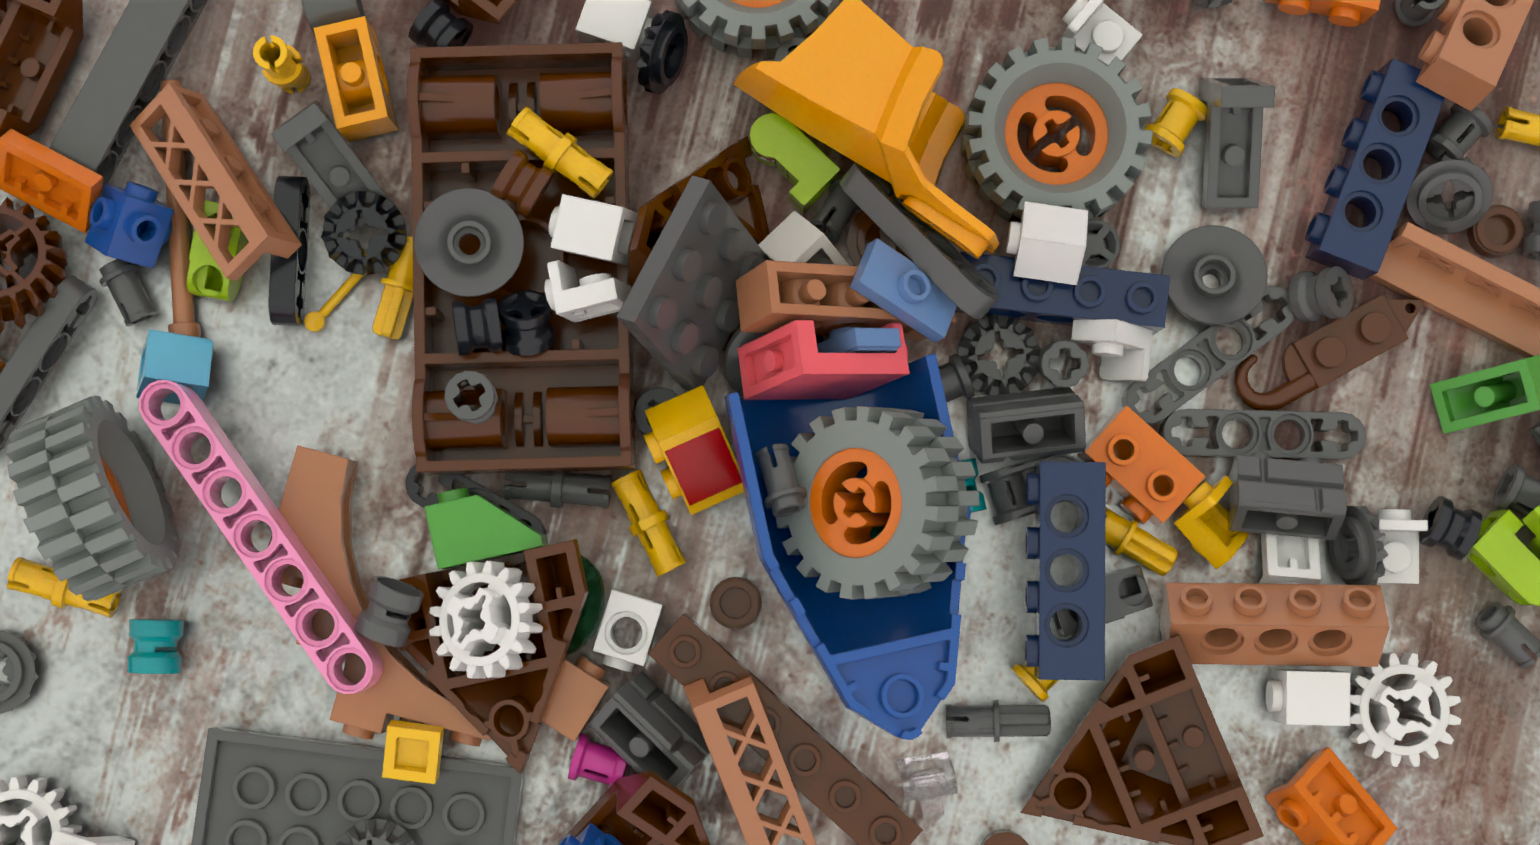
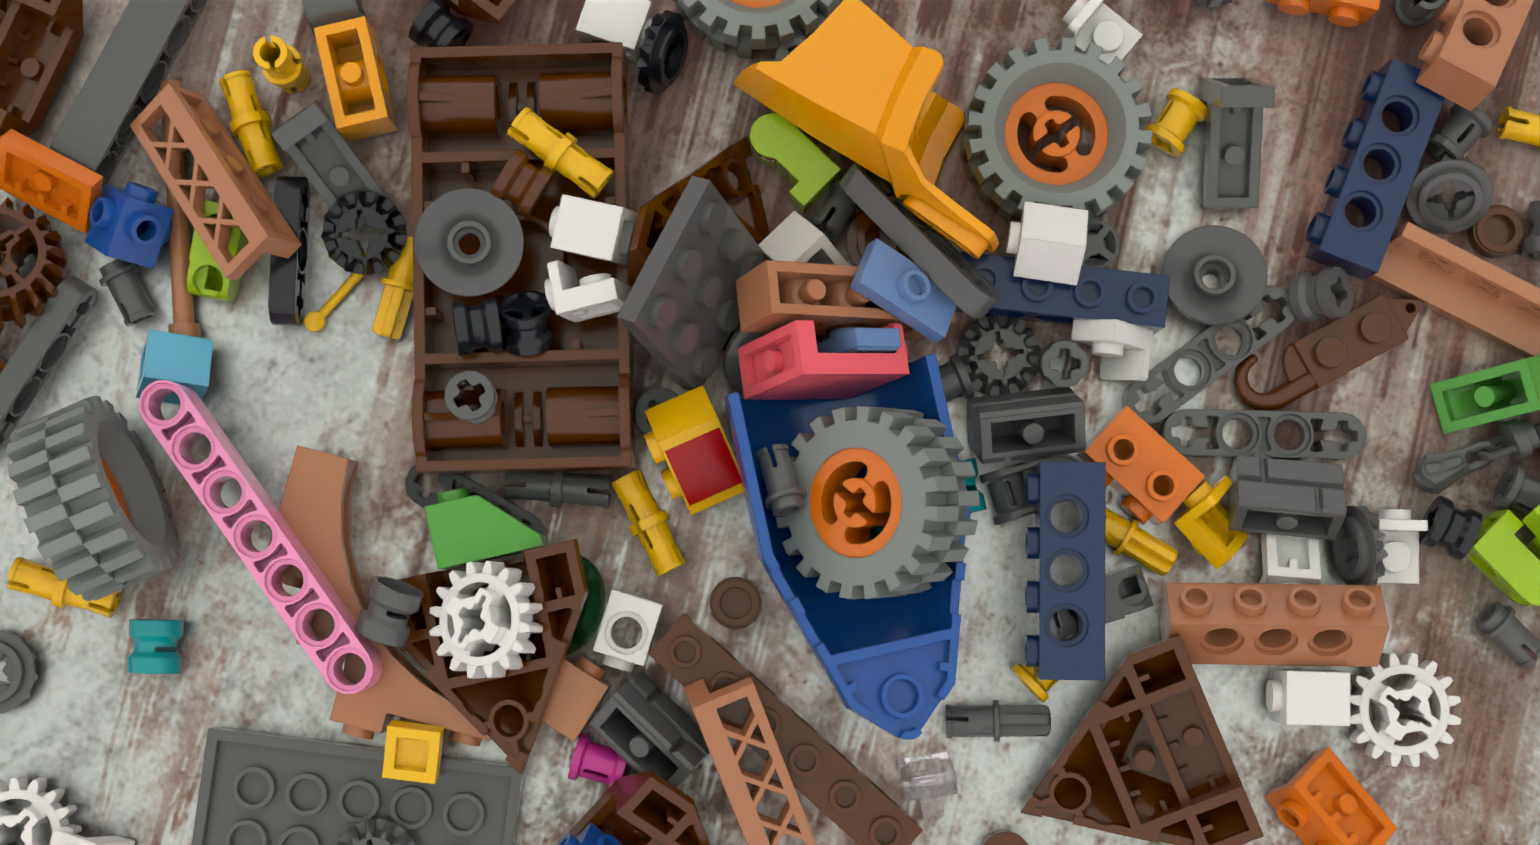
none -> yellow pin [219,70,283,178]
none -> dark grey piece [1412,419,1540,494]

